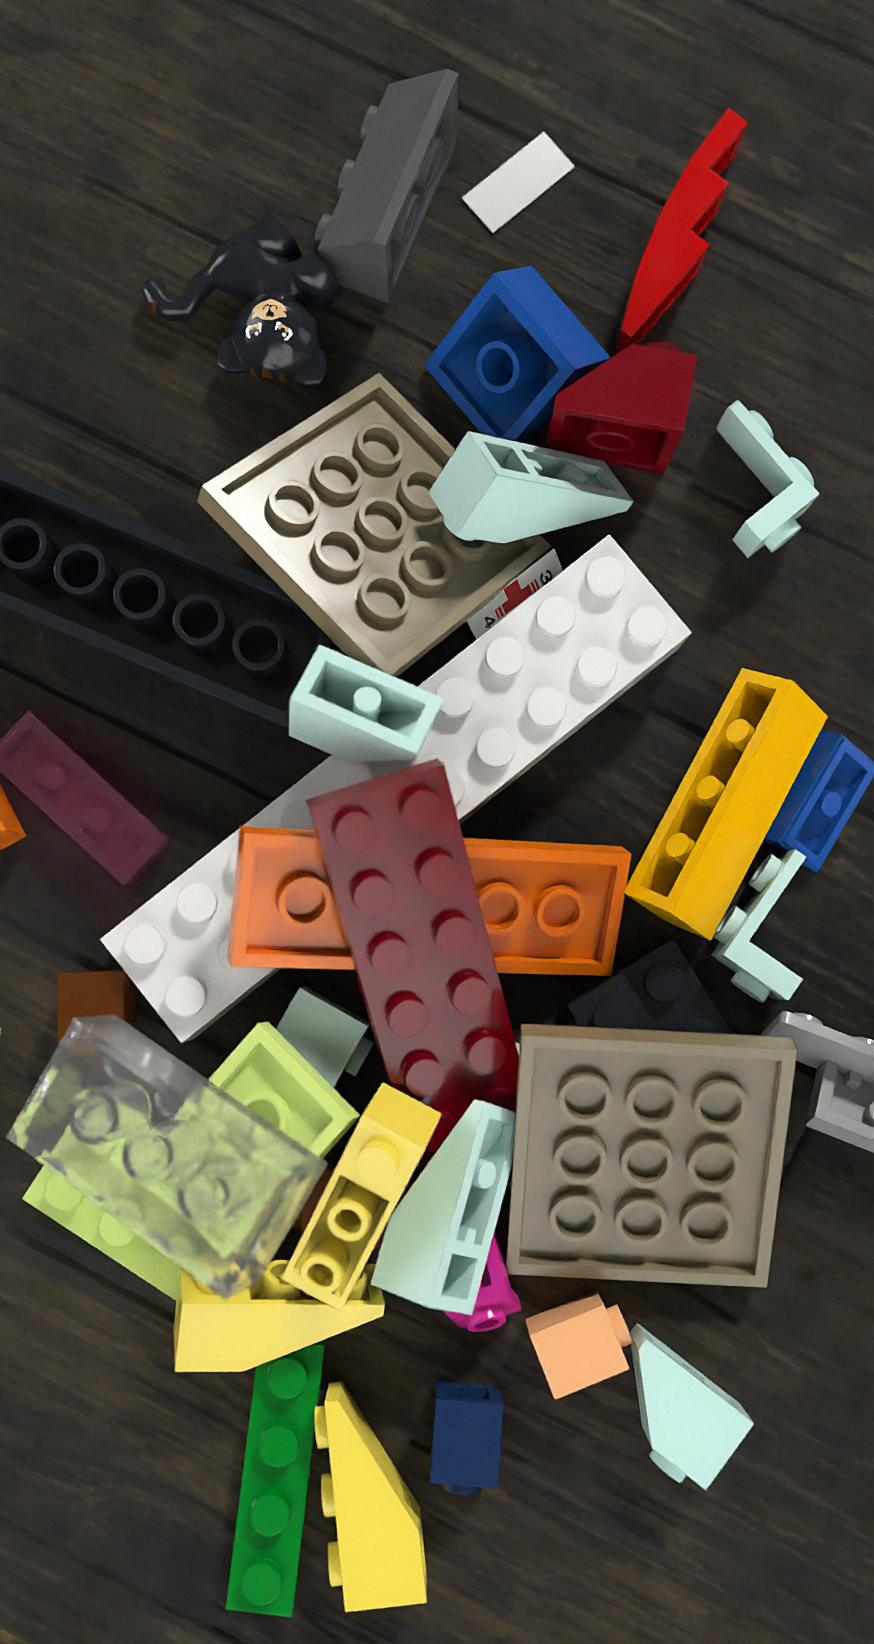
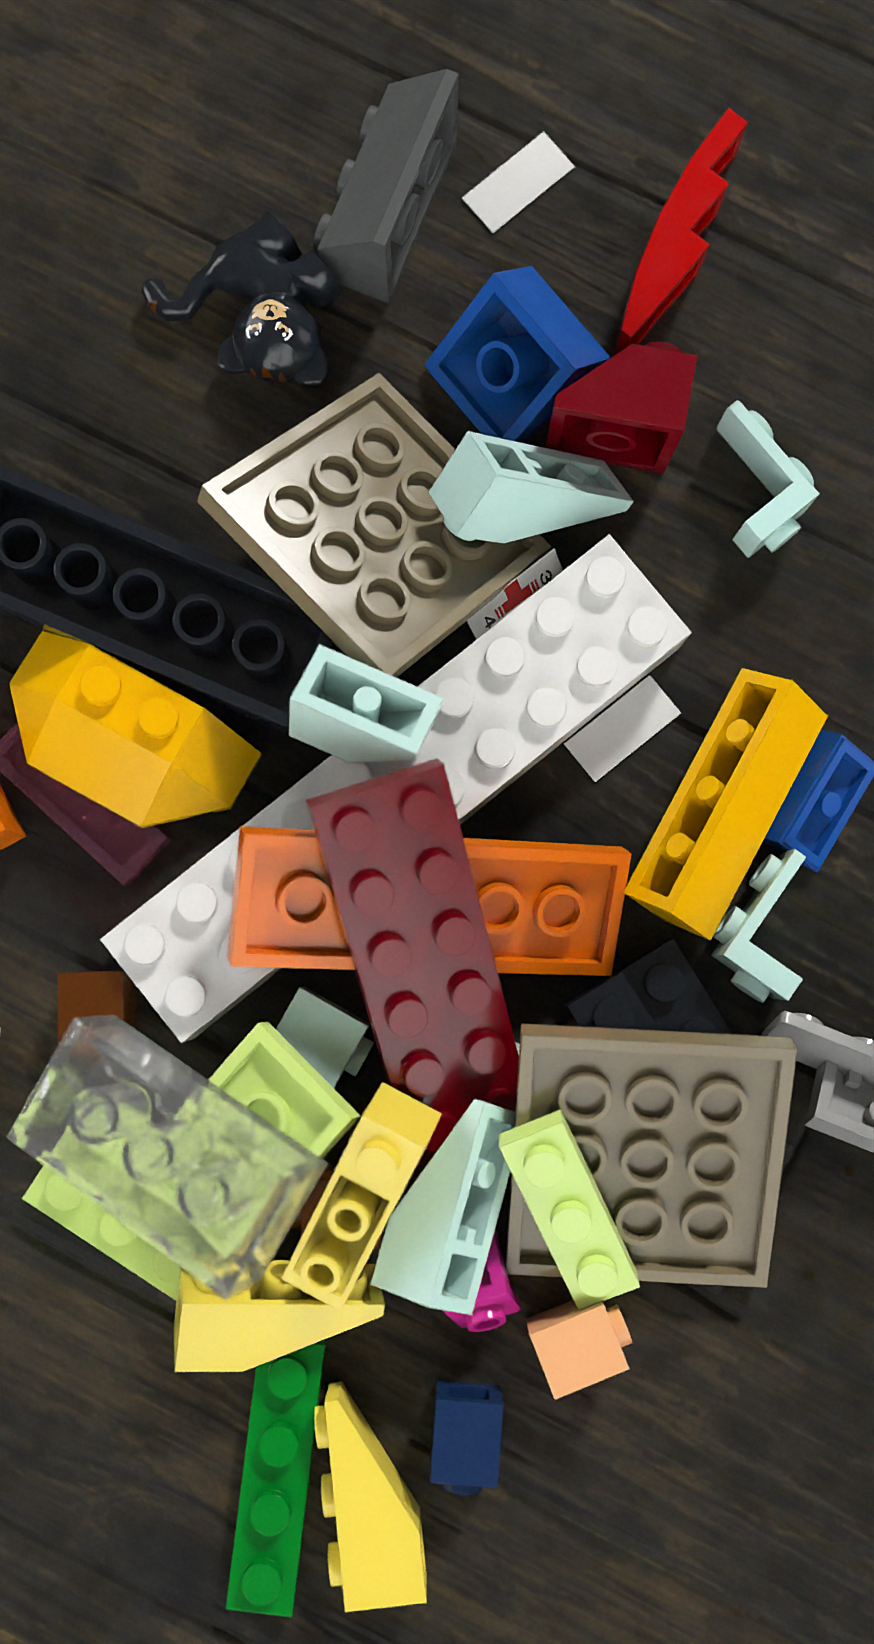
light aqua slope [629,1323,754,1490] -> none
none -> yellow wedge [9,631,262,828]
none -> yellowish green plate [499,1110,640,1310]
none -> white sticker [564,675,681,782]

